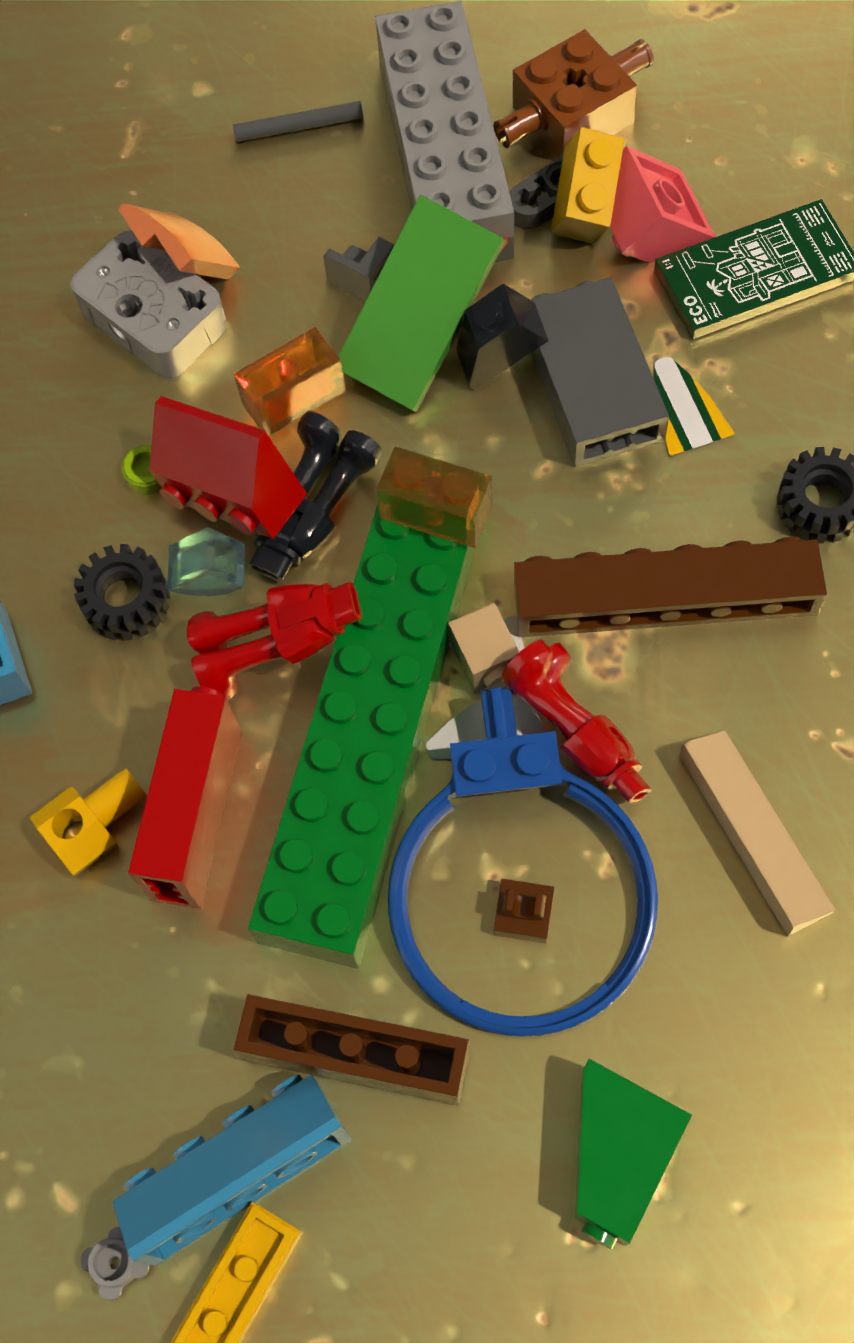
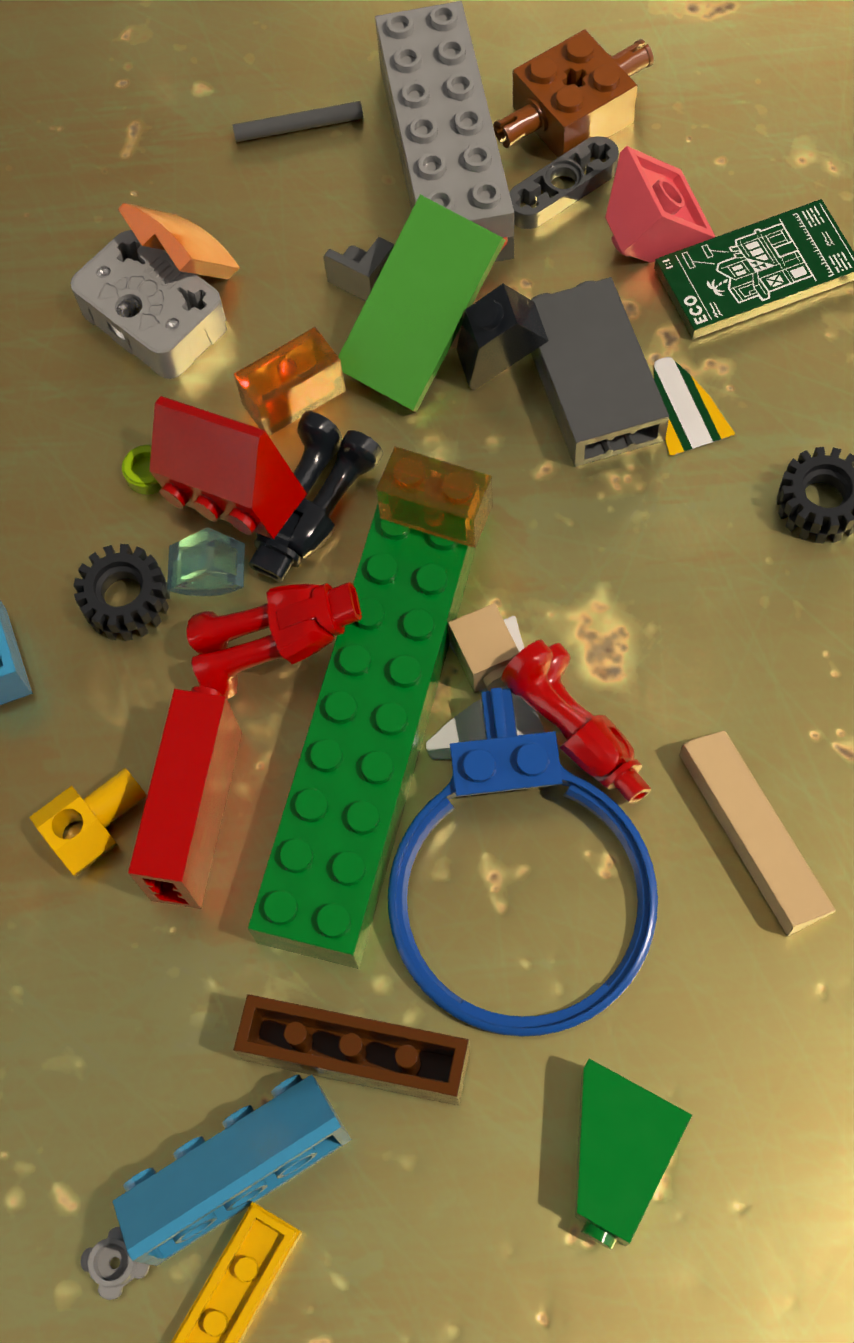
reddish brown tile [493,879,554,944] -> none
reddish brown brick [514,537,827,638] -> none
yellow brick [550,127,625,244] -> none

